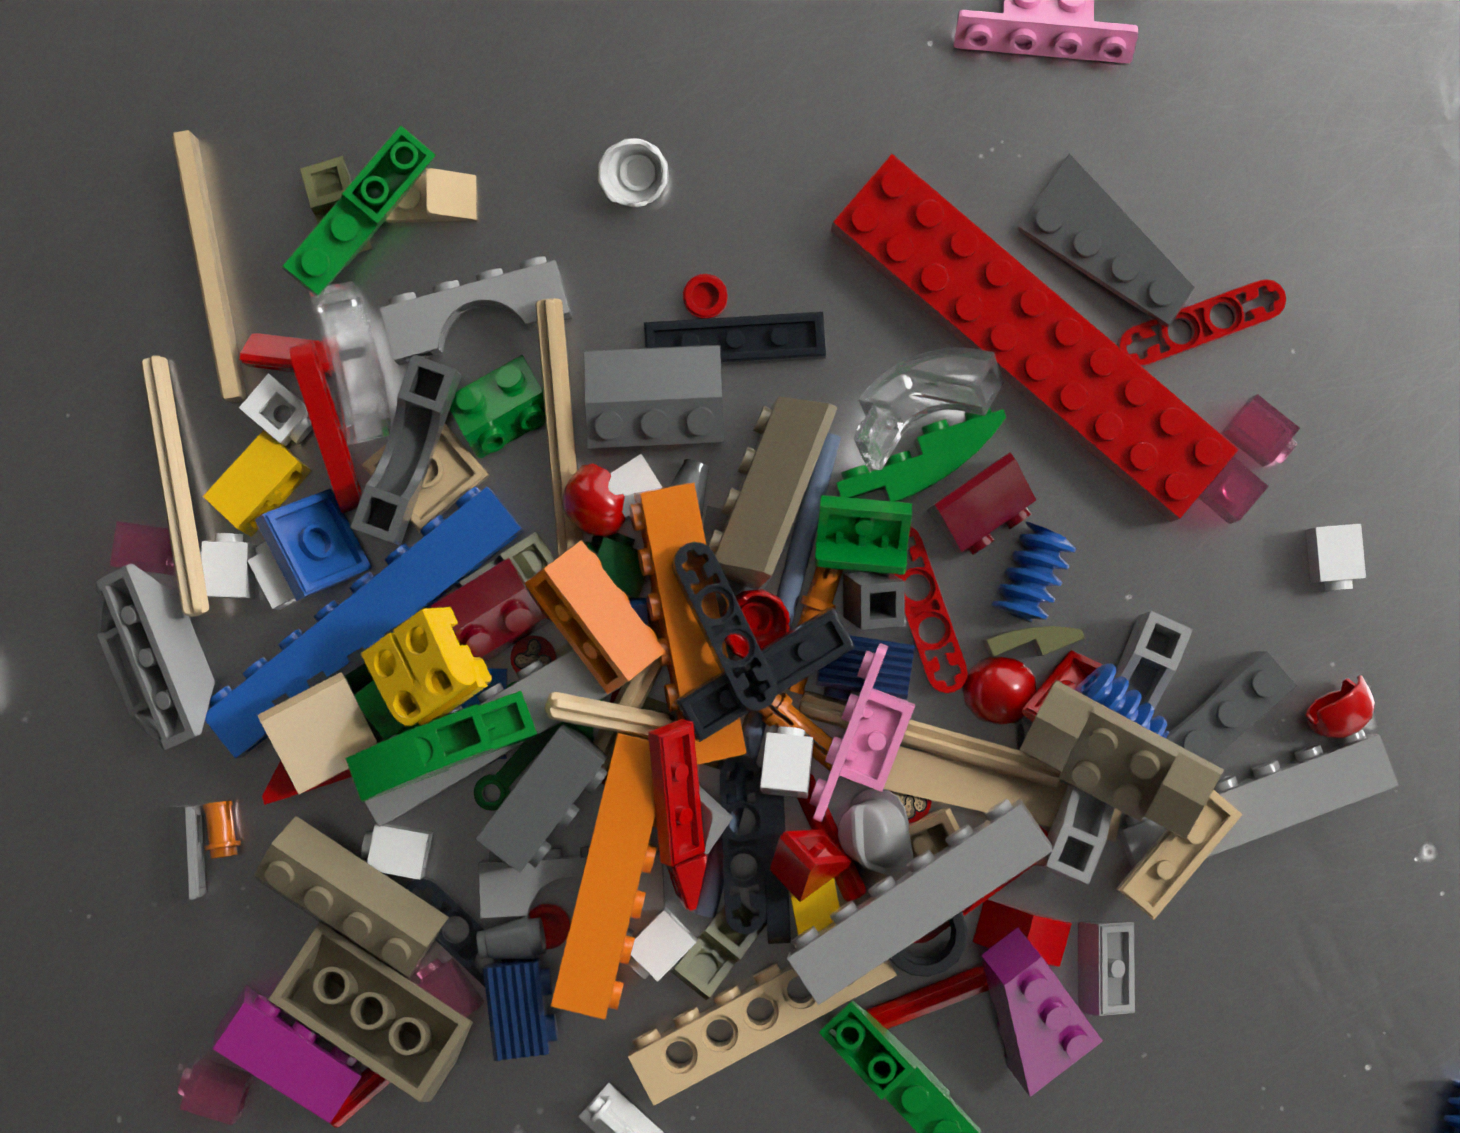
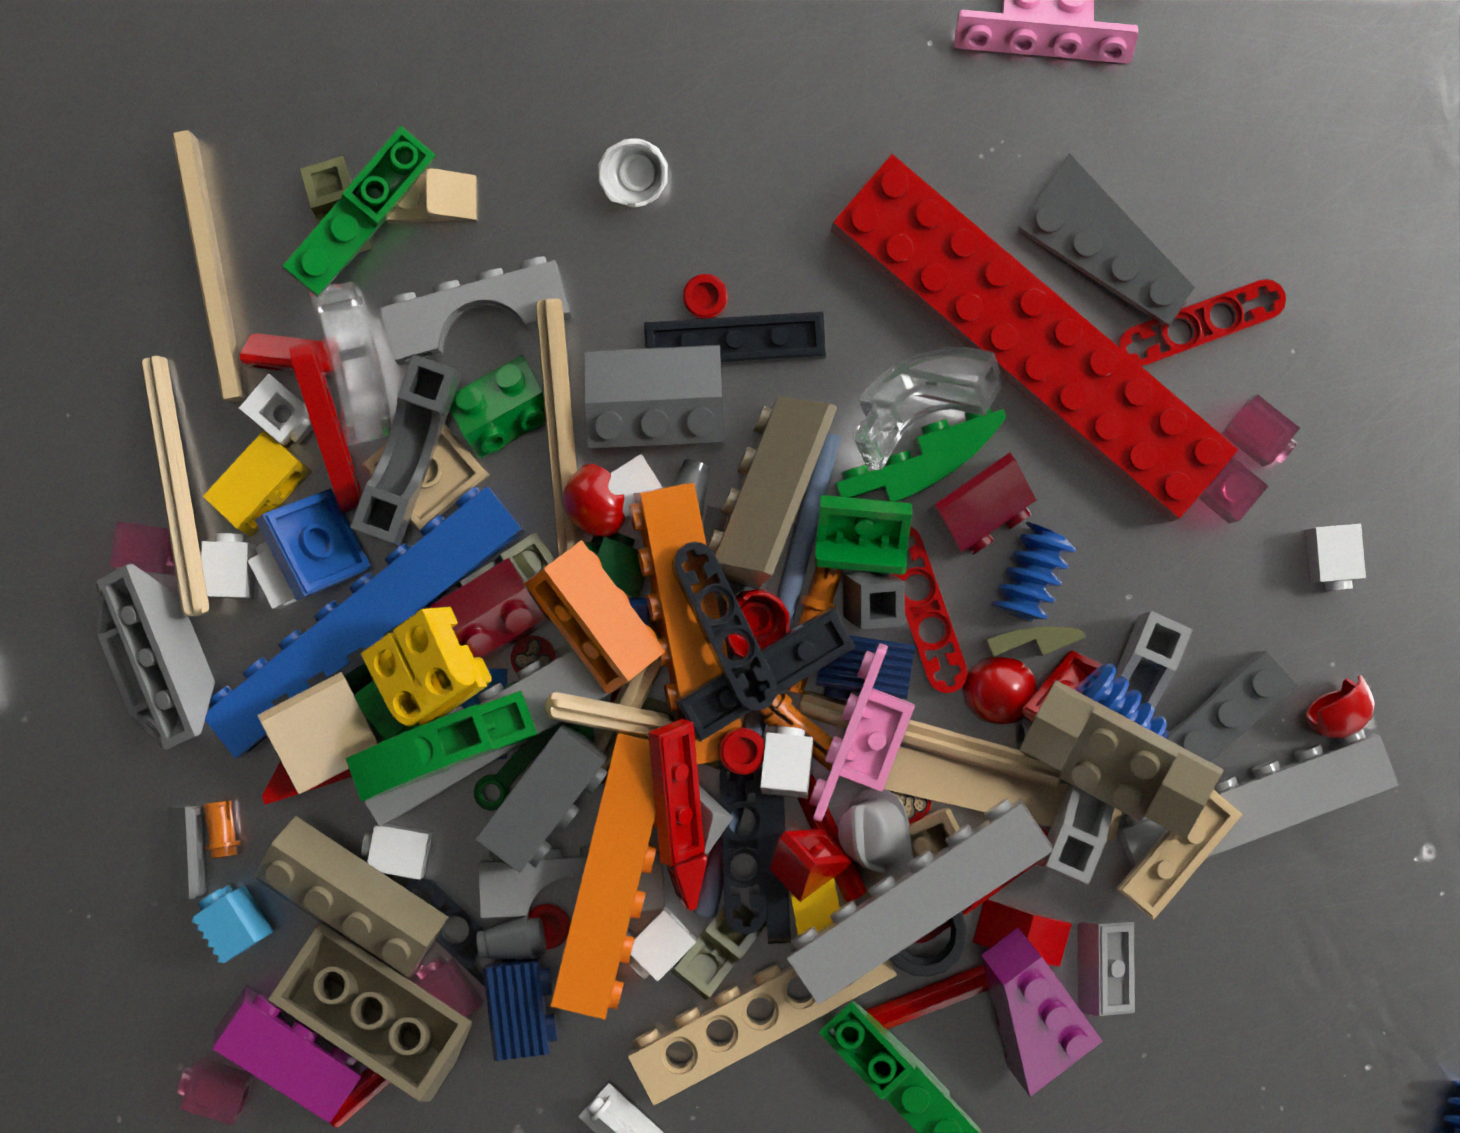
none -> dark azure brick [192,885,274,963]
none -> red tile [718,727,765,774]

